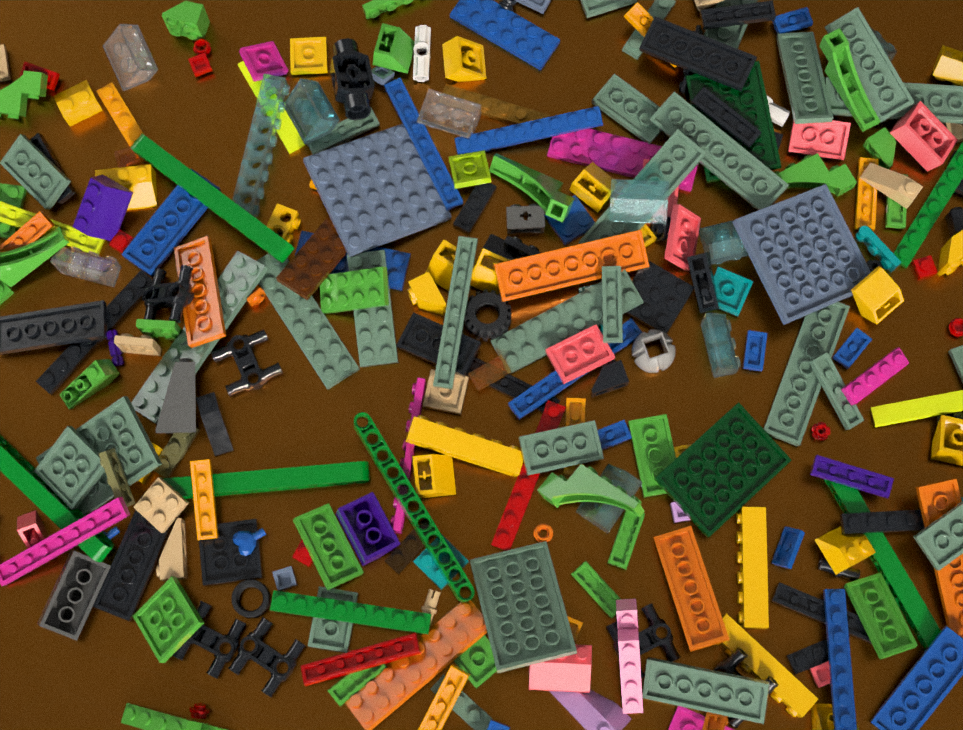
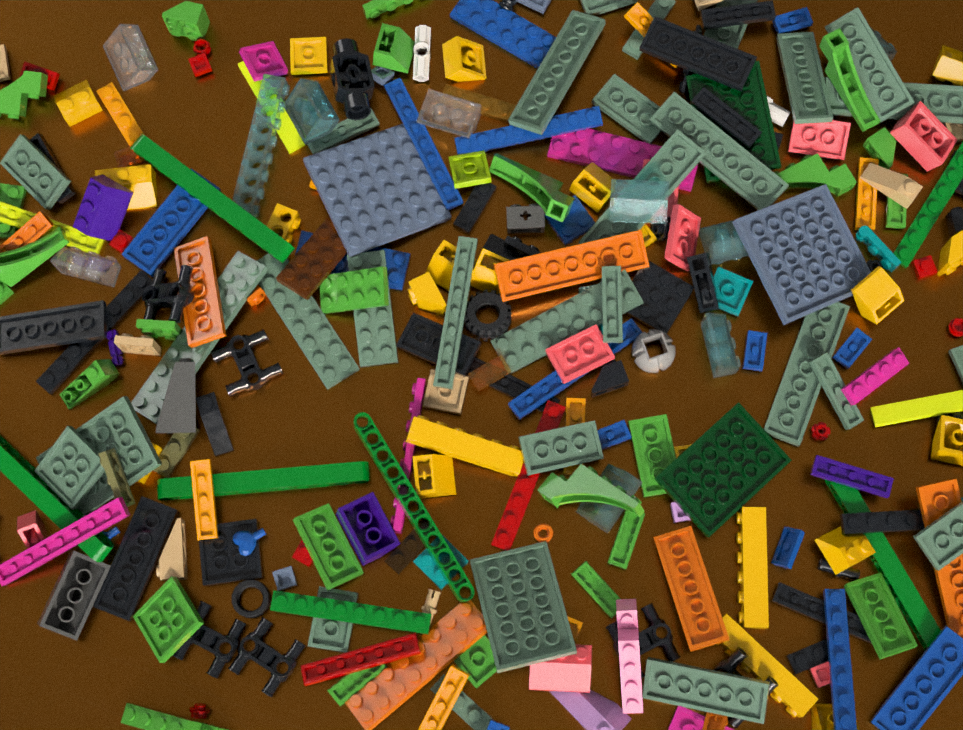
tan plate [134,477,189,533] -> none
none -> sand green plate [508,10,606,135]

